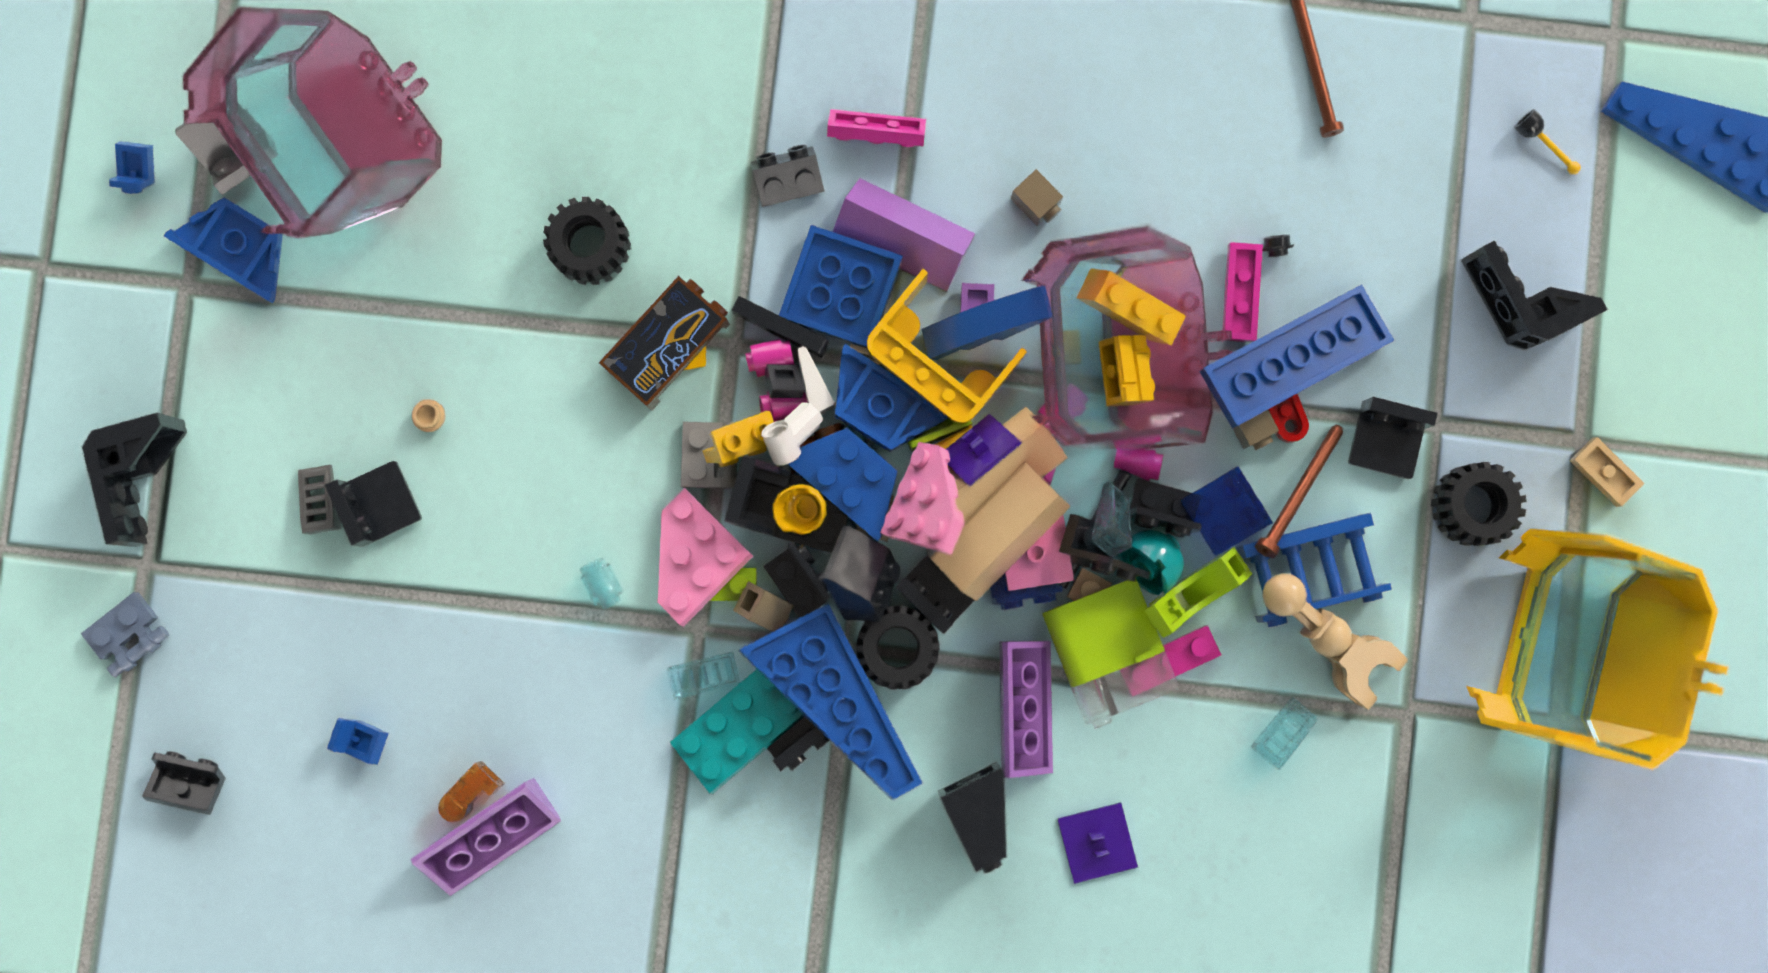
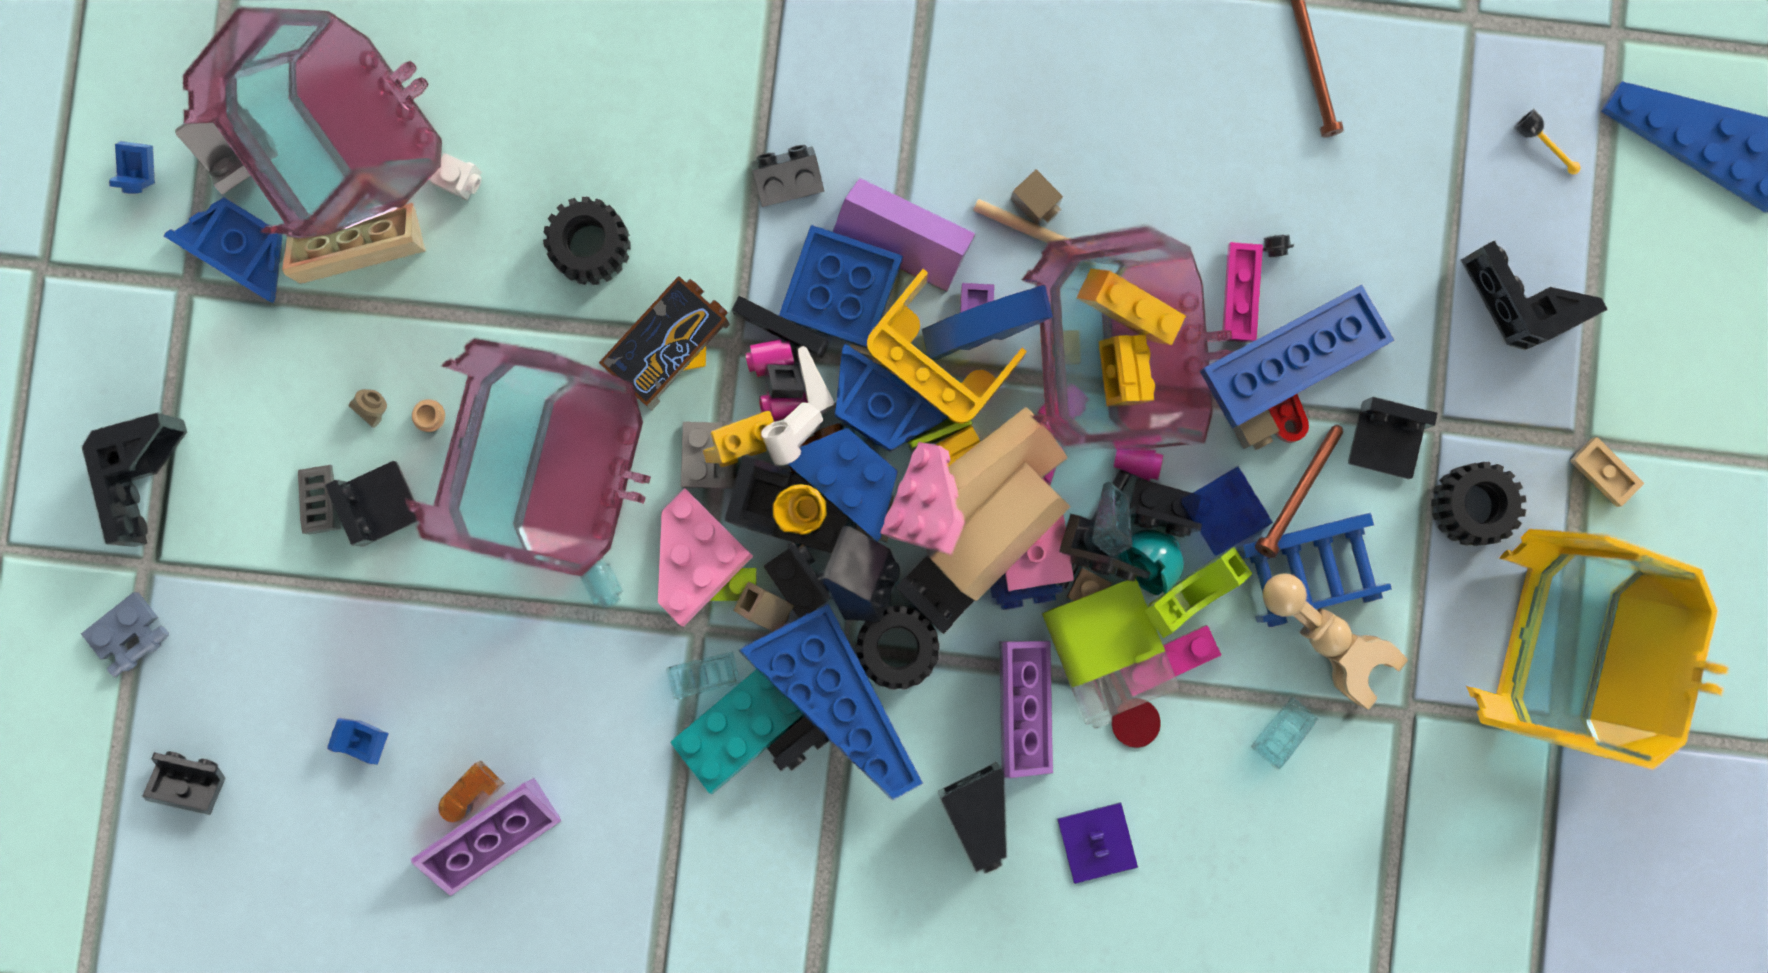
dark pink plate [827,109,926,147] -> none
dark purple piece [946,414,1022,487] -> none
none -> tan slope [282,203,426,284]
none -> dark tan plate [348,389,387,428]
none -> clear pink windscreen [405,338,651,577]
none -> white bracket [430,153,482,201]
none -> tan bar [973,199,1096,262]
none -> dark red piece [1107,672,1161,748]

